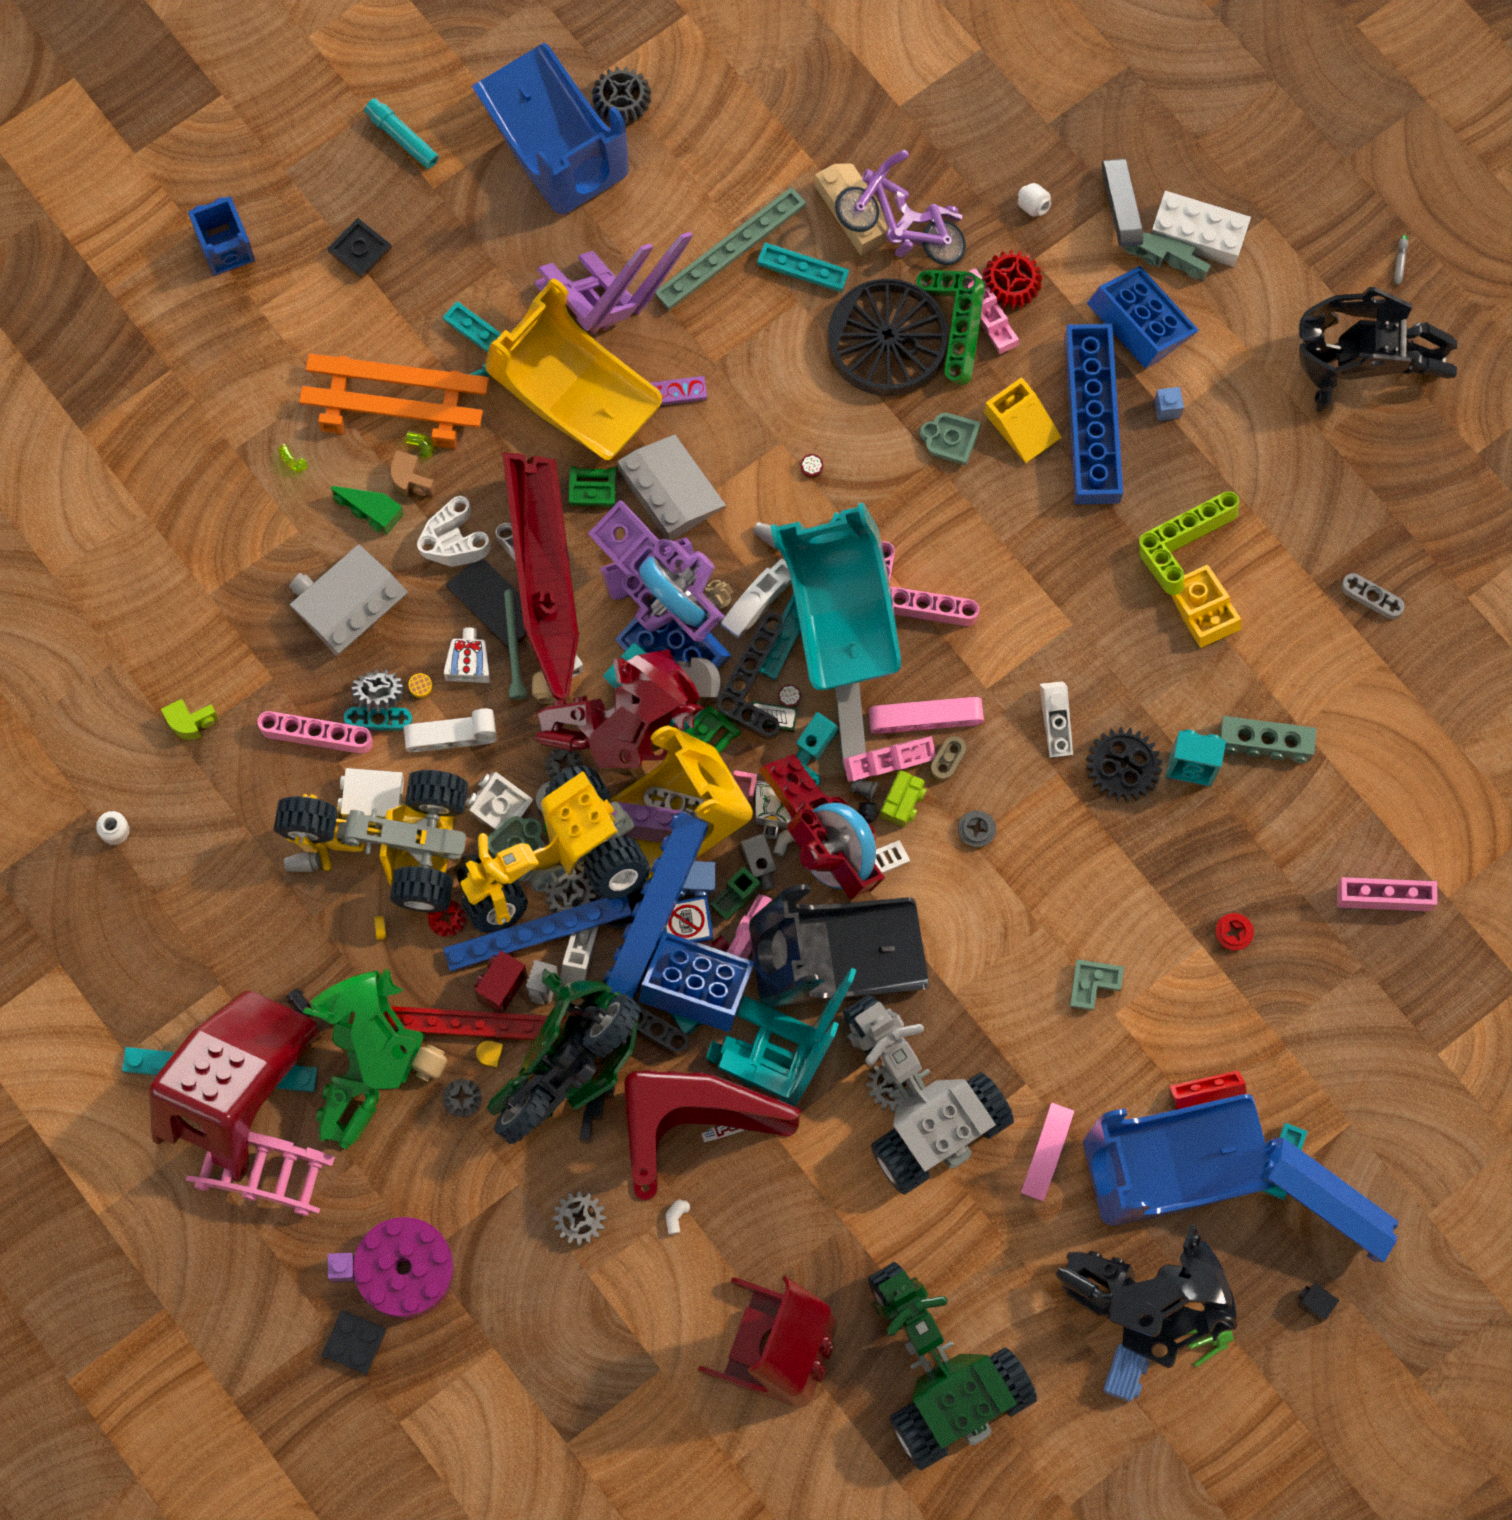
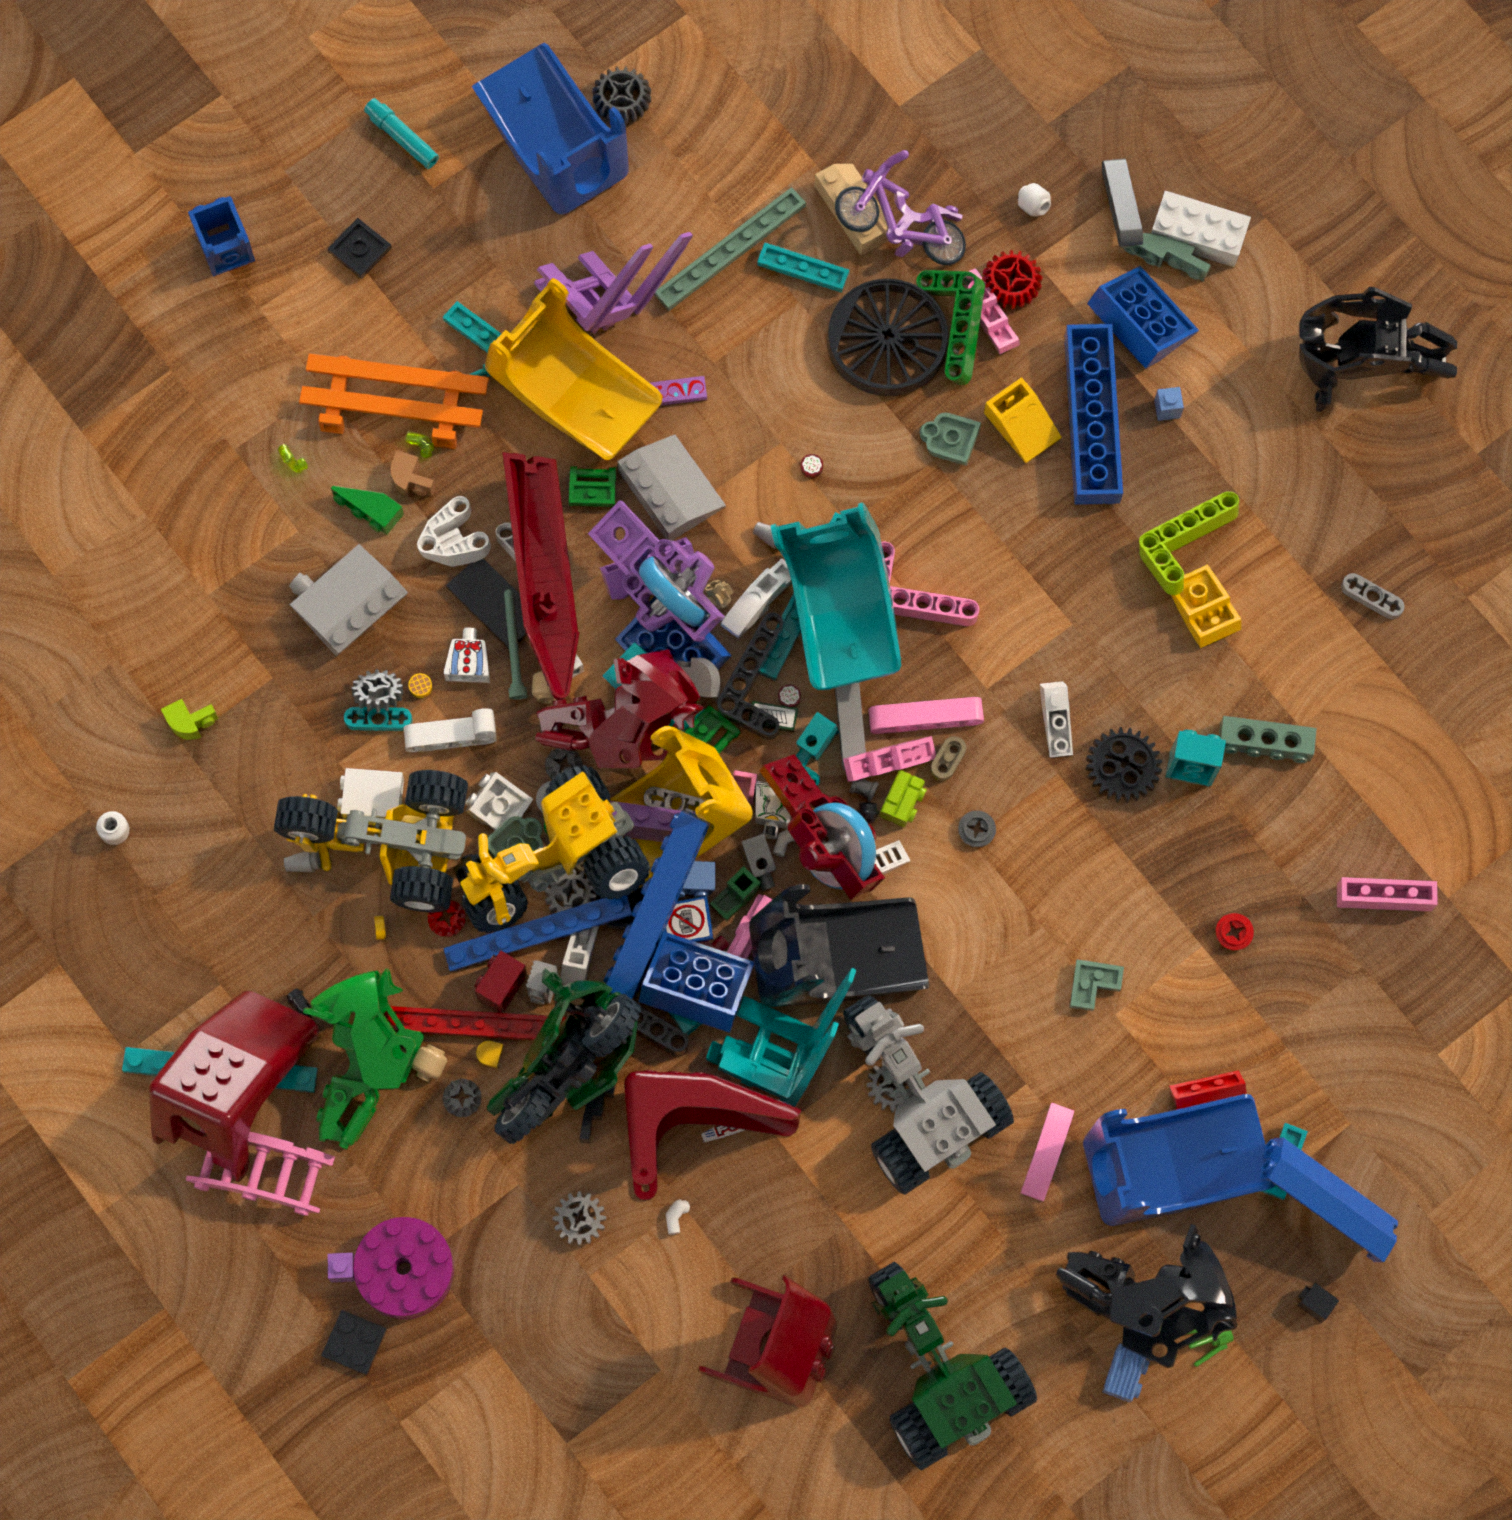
bright pink beam [258,711,373,754] -> none
light grey piece [1394,235,1409,285] -> none

